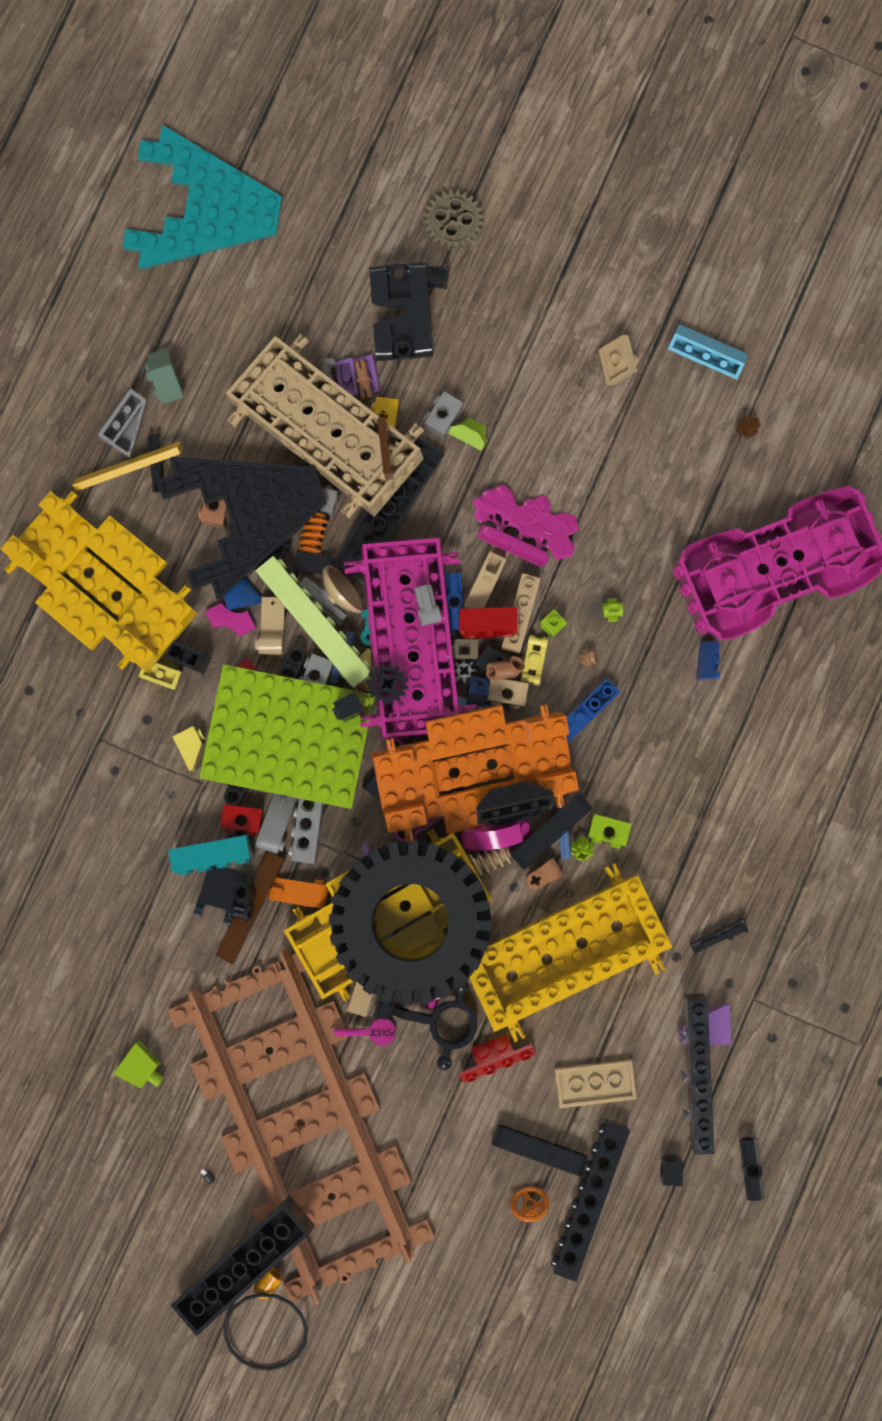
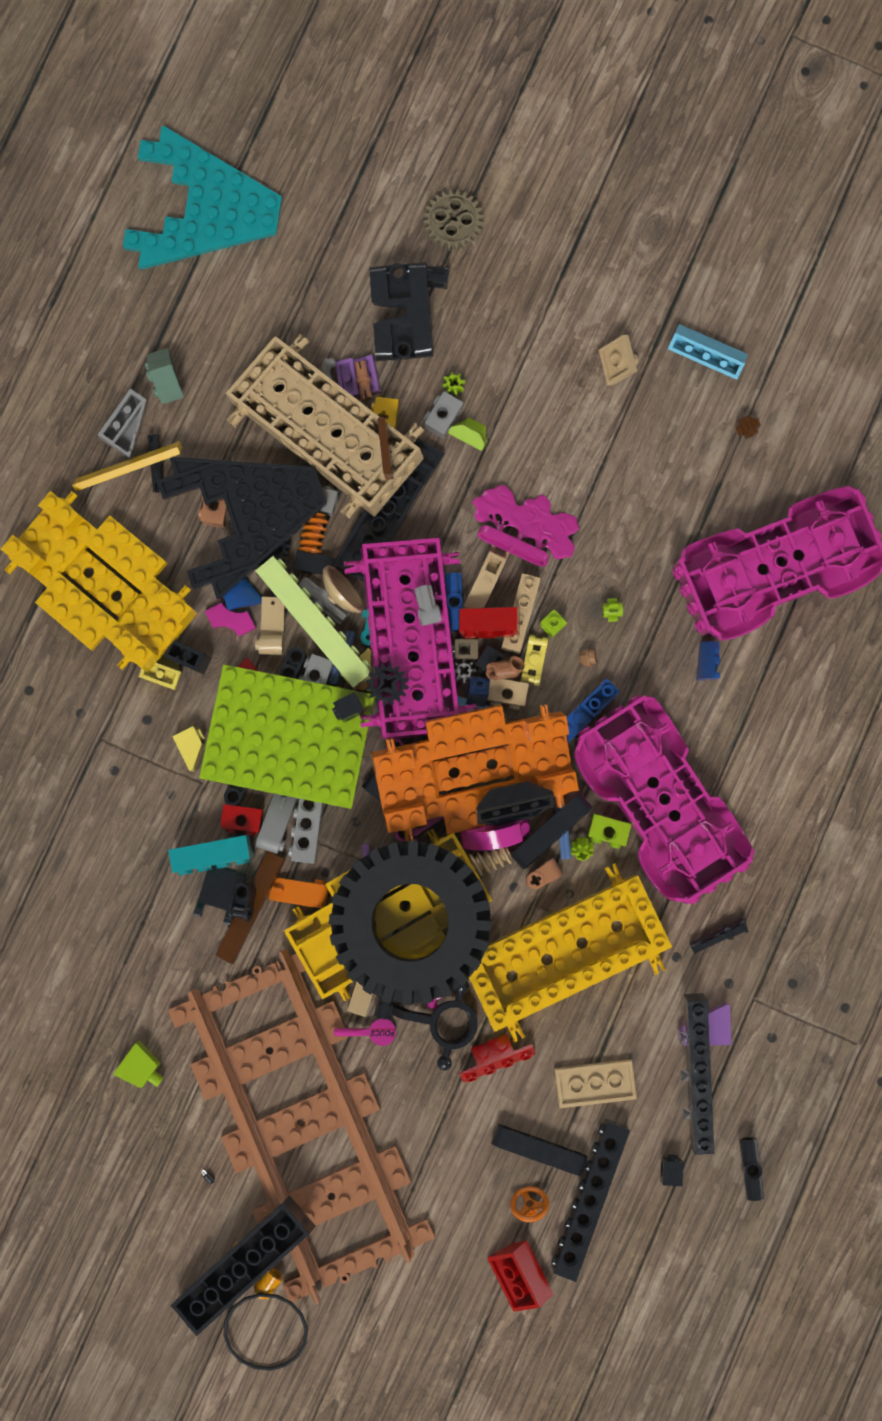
none -> lime gear [442,372,465,397]
none -> red slope [487,1240,554,1312]
none -> dark pink piece [575,695,754,905]

